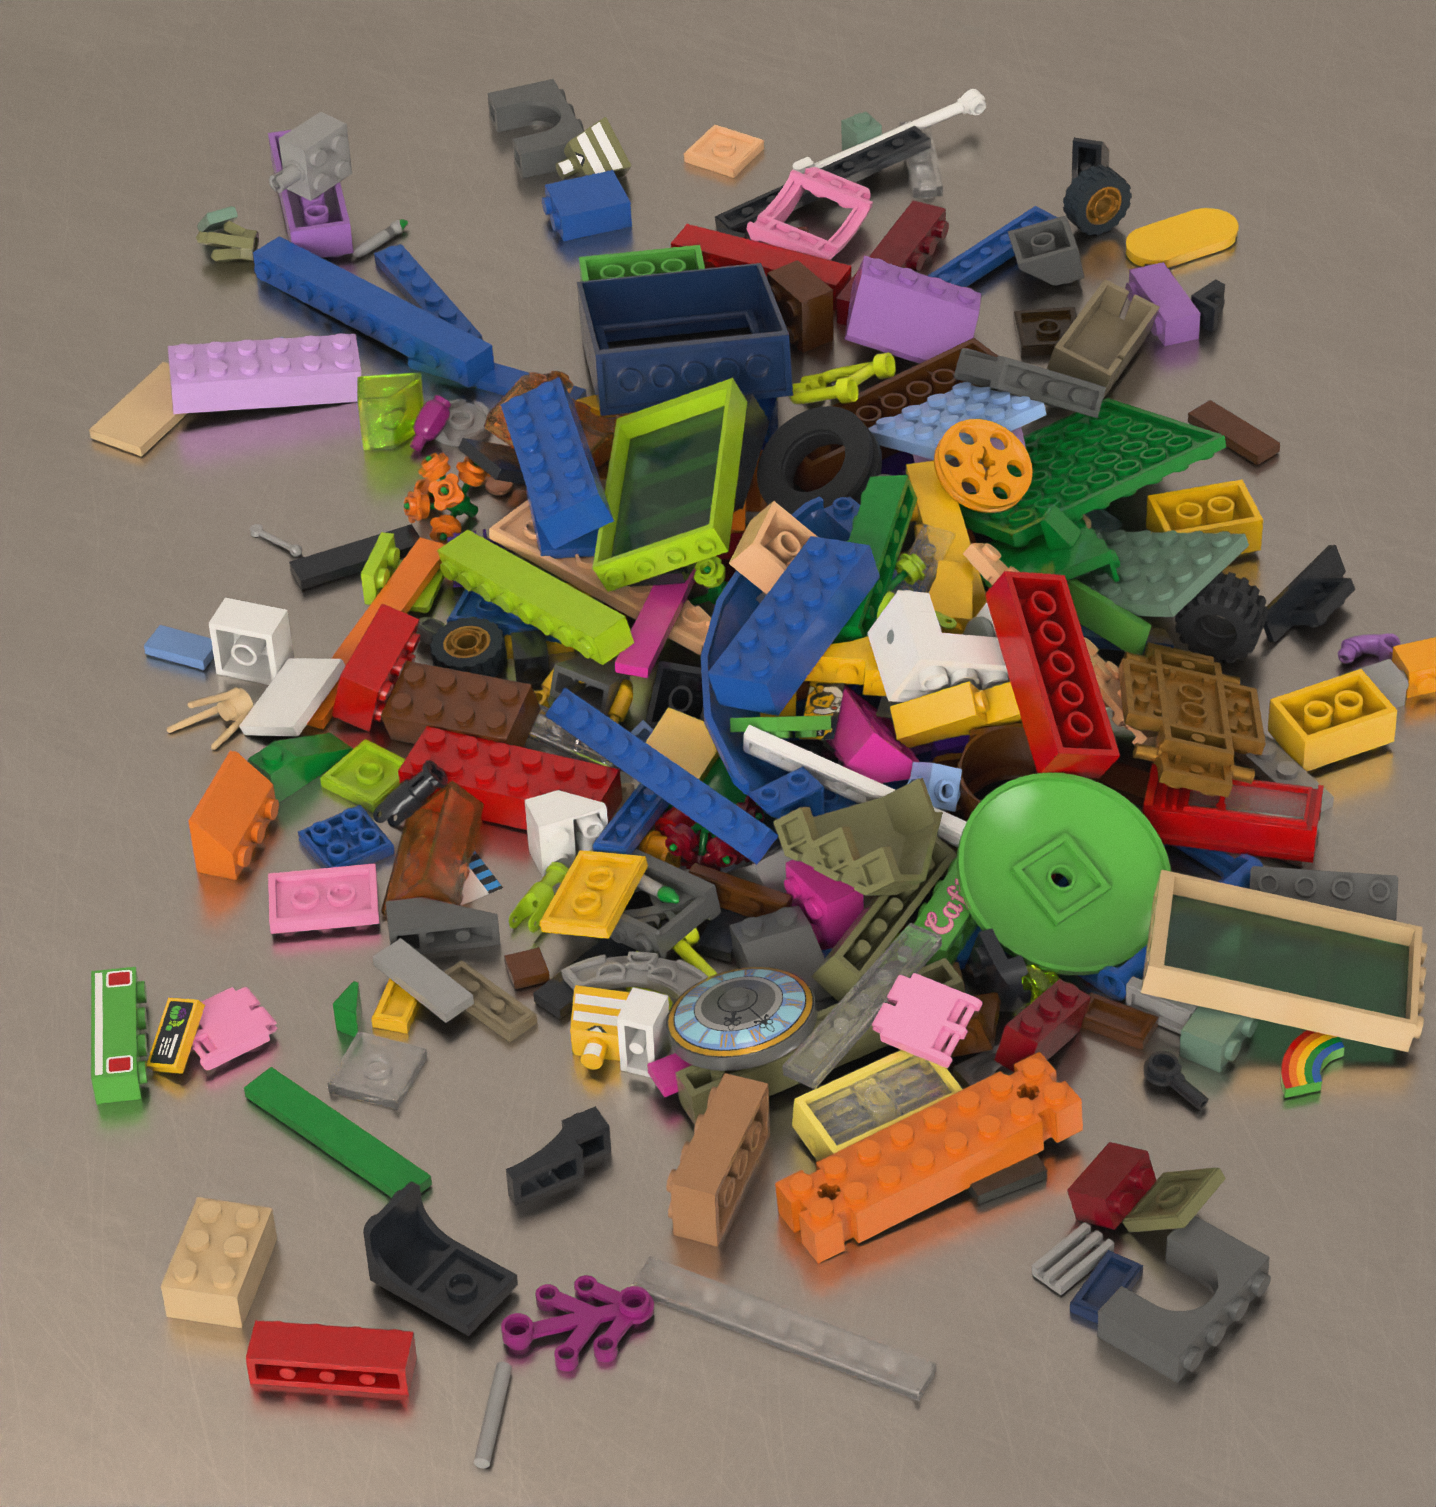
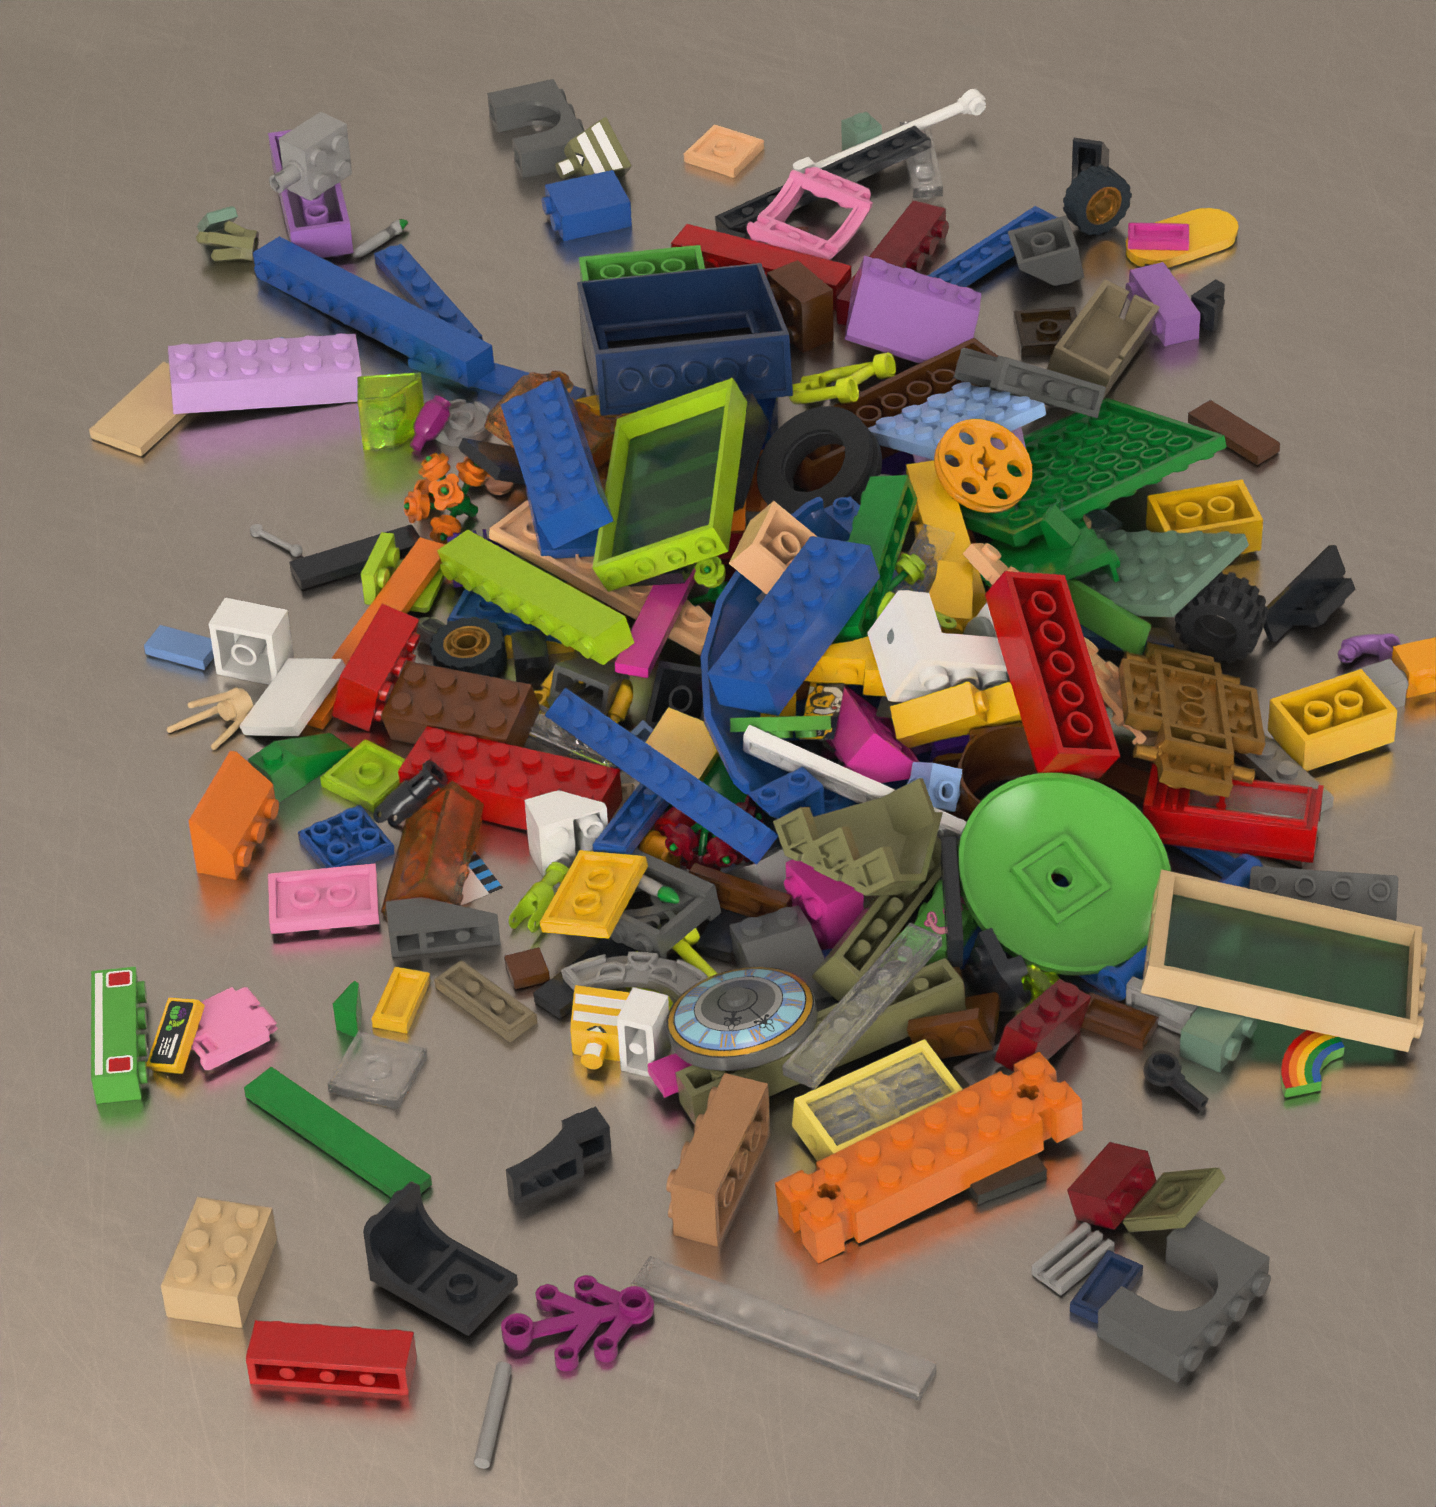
light grey tile [373,938,474,1023] -> none
bright pink plate [872,973,983,1068] -> none
none -> black tile [941,836,964,967]
none -> dark pink tile [1128,223,1189,251]

